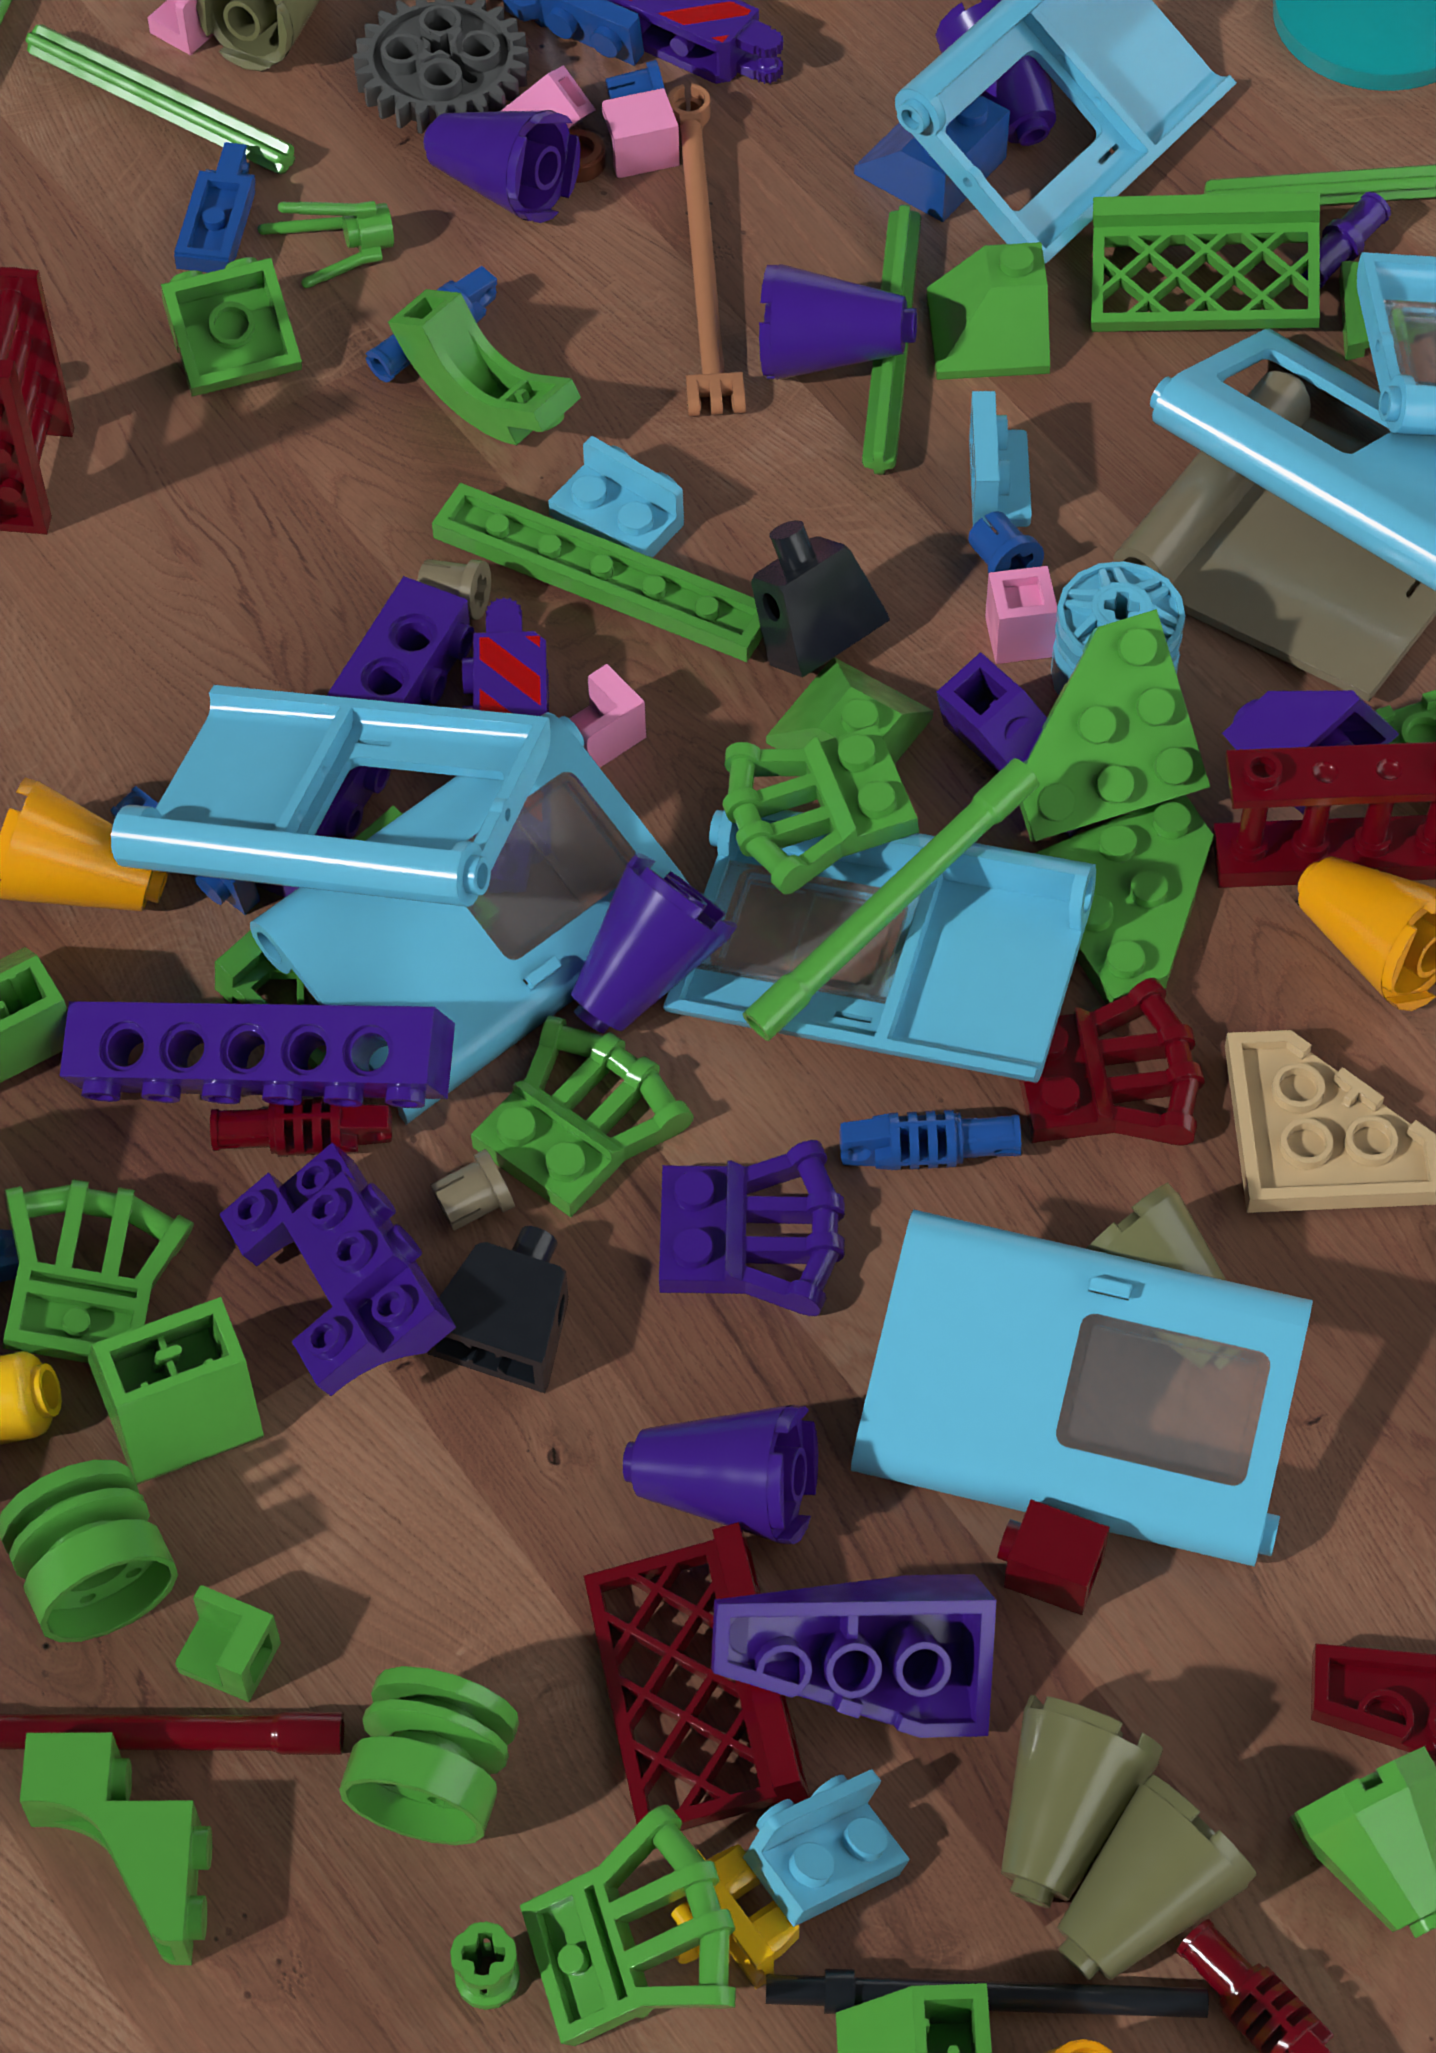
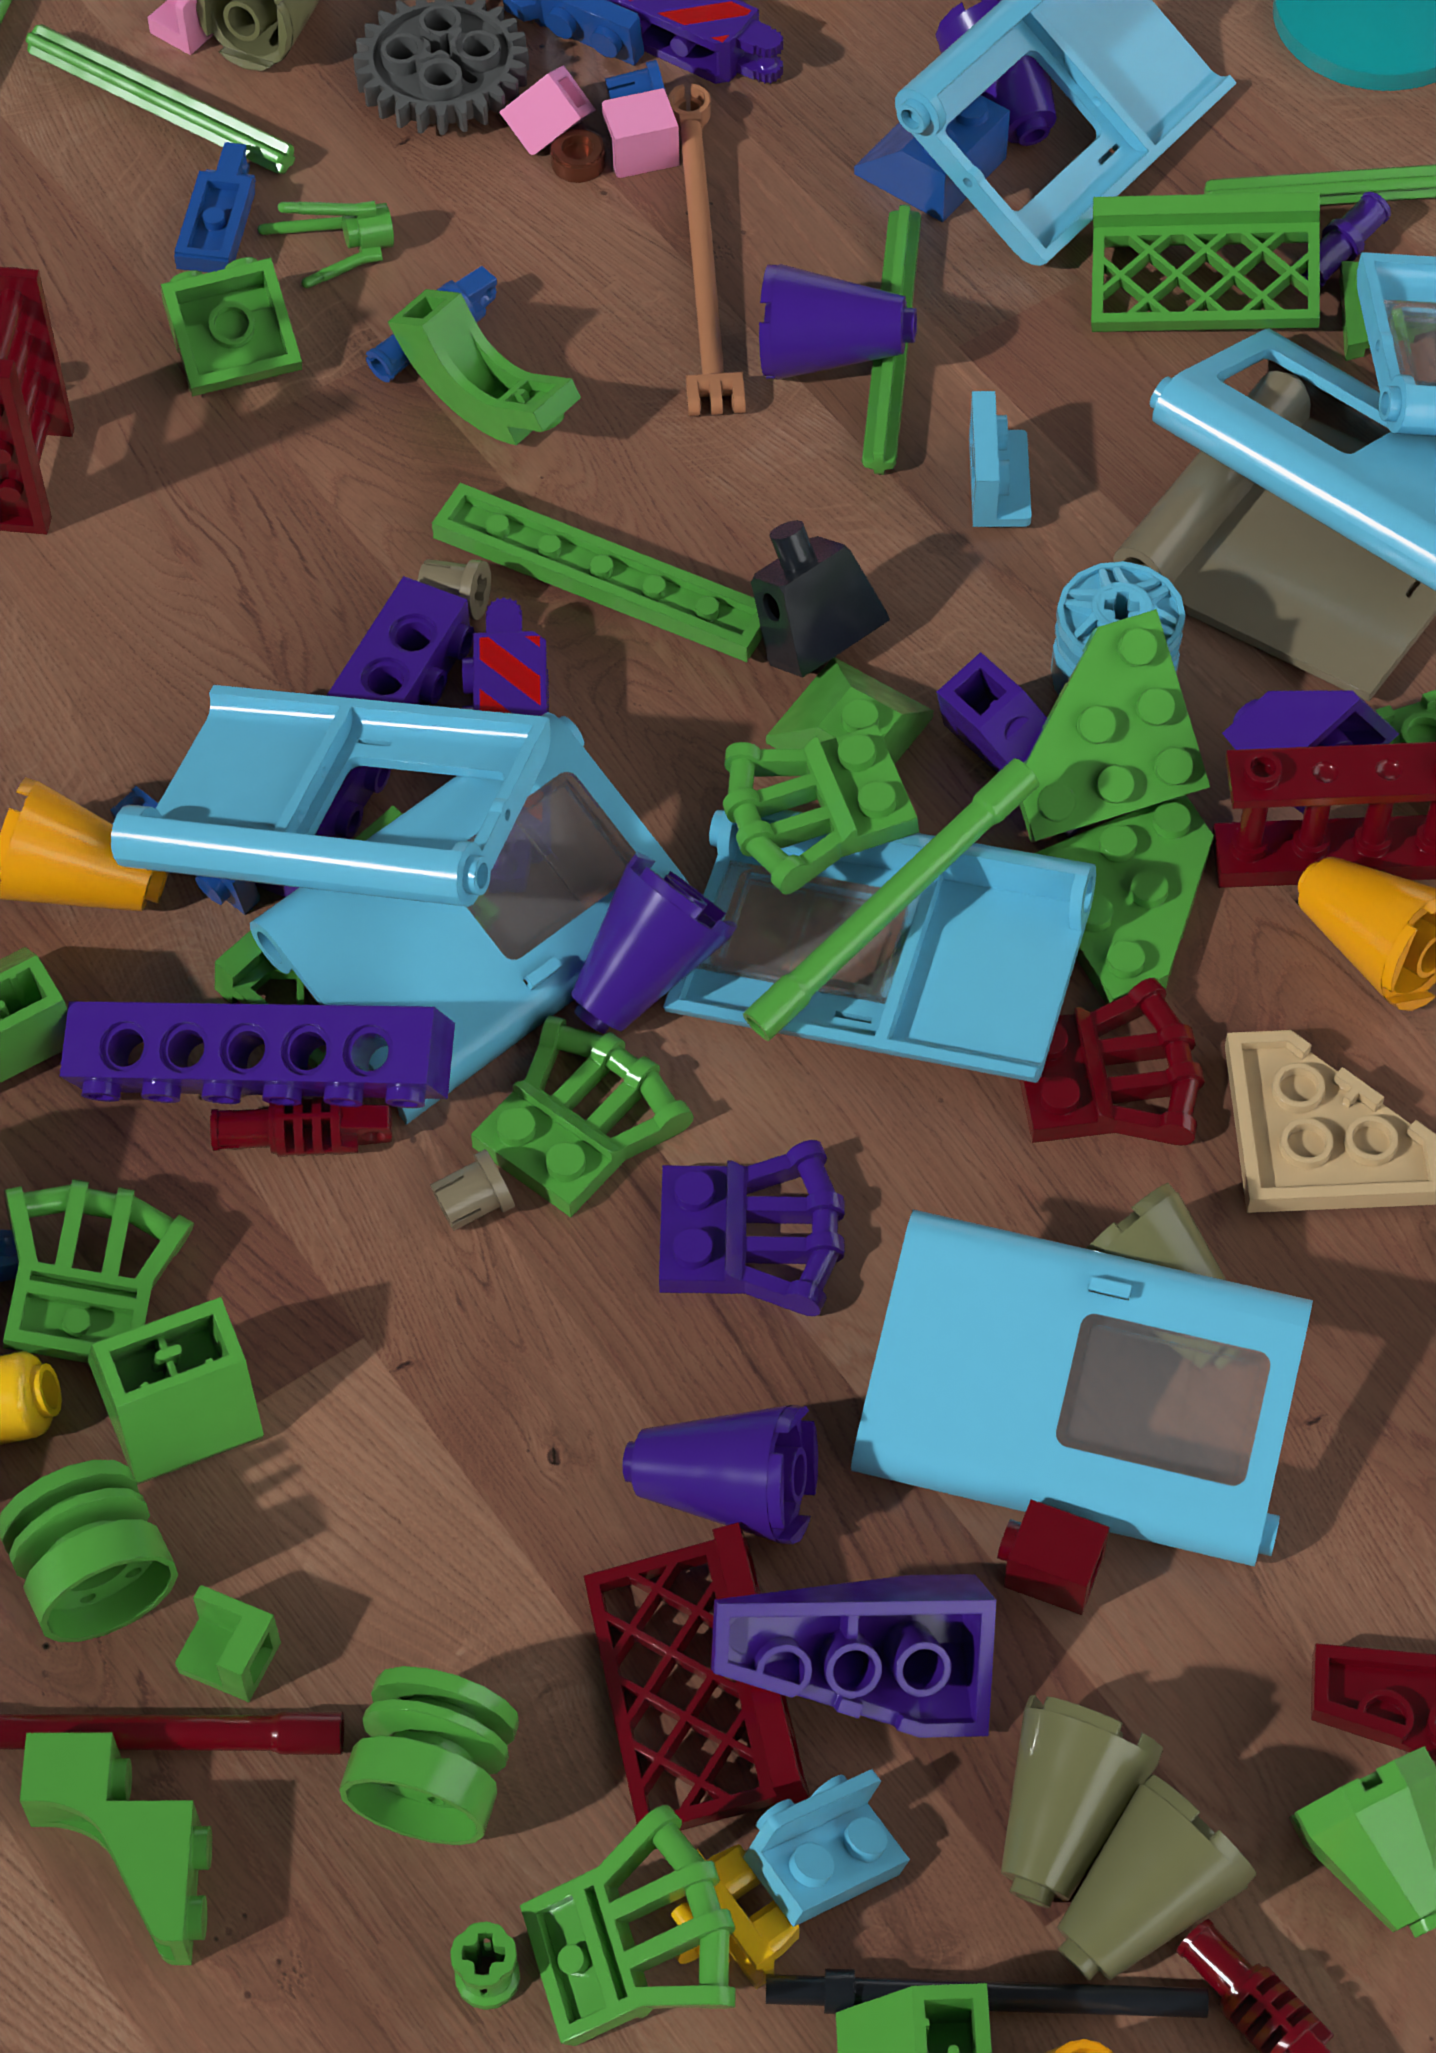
dark purple bracket [219,1142,456,1396] -> none
dark purple cone [424,110,580,223] -> none
black torso [427,1226,569,1394] -> none
medium azure bracket [548,436,684,558] -> none
bright pink panel [569,664,646,768] -> none
blue hinge [839,1110,1021,1171] -> none
bright green slope [926,242,1050,380] -> none
blue bush [968,511,1044,573] -> none
bright pink panel [985,566,1057,664] -> none

